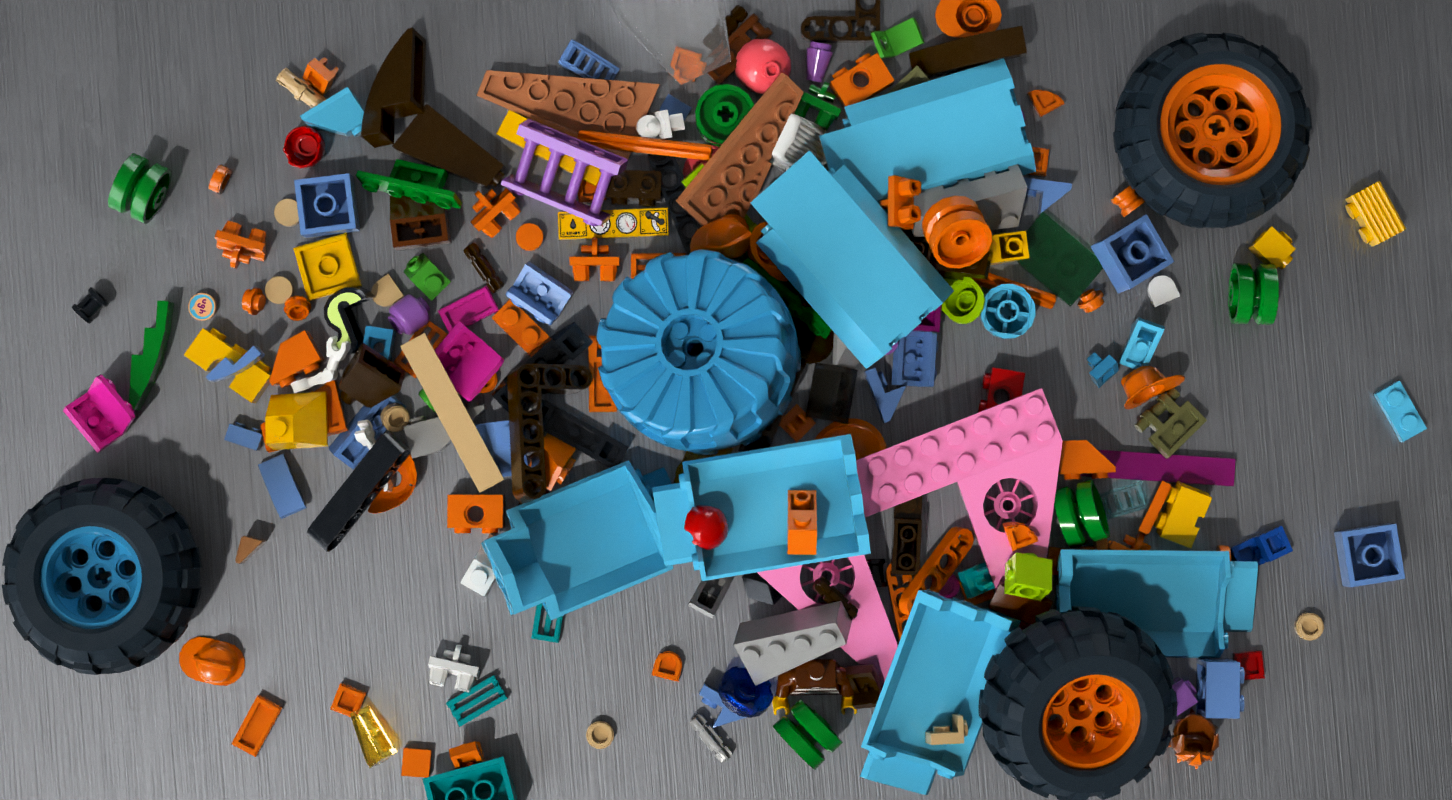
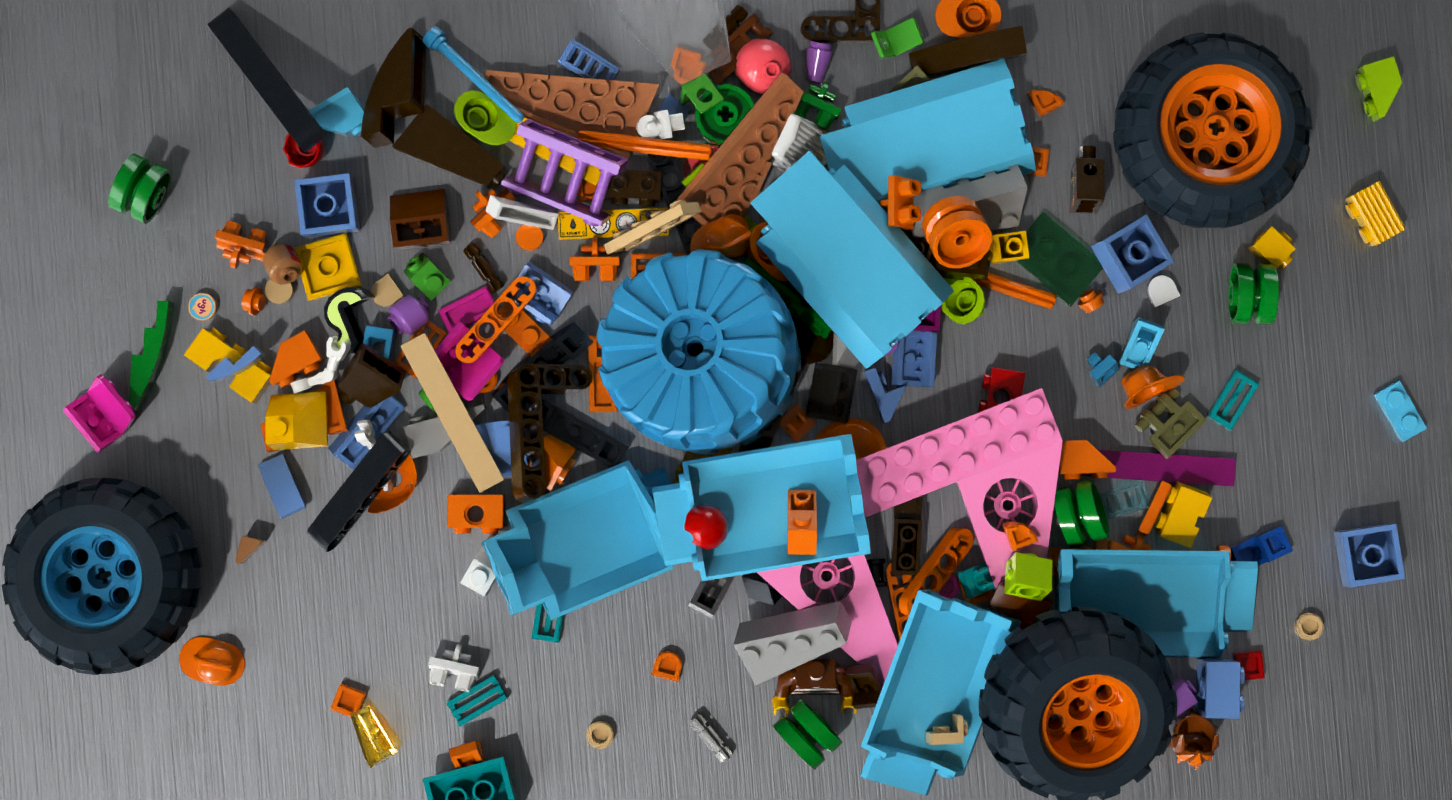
black bush [72,287,109,324] -> none
orange tile [209,164,232,195] -> none
medium blue piece [224,421,264,451] -> none
orange tile [231,694,283,757] -> none
tan tile [274,199,299,227] -> none
tan pin [276,68,327,108] -> none
orange plate [284,295,311,321] -> none
orange tile [302,57,339,95] -> none
green bracket [355,159,462,209] -> none
tan tile [380,403,410,432] -> none
orange tile [401,747,432,778] -> none
medium blue slope [699,683,753,728] -> none
clear blue tile [719,666,773,718] -> none
dark brown axle [813,576,858,620] -> none
orange brick [829,53,895,110] -> none
medium azure cylinder [980,284,1036,339] -> none
medium blue slope [1024,177,1072,215] -> none
orange wheel [1110,186,1145,218] -> none
none -> black beam [207,7,327,153]
none -> medium nougat head [262,244,303,285]
none -> dark azure piece [422,26,524,123]
none -> lime piece [454,90,516,145]
none -> orange beam [455,276,537,364]
none -> white piece [485,195,559,230]
none -> tan plate [604,199,702,255]
none -> bright green bracket [679,73,723,114]
none -> dark brown torso [1069,145,1105,214]
none -> teal tile [1206,369,1259,431]
none -> lime slope [1355,56,1402,122]

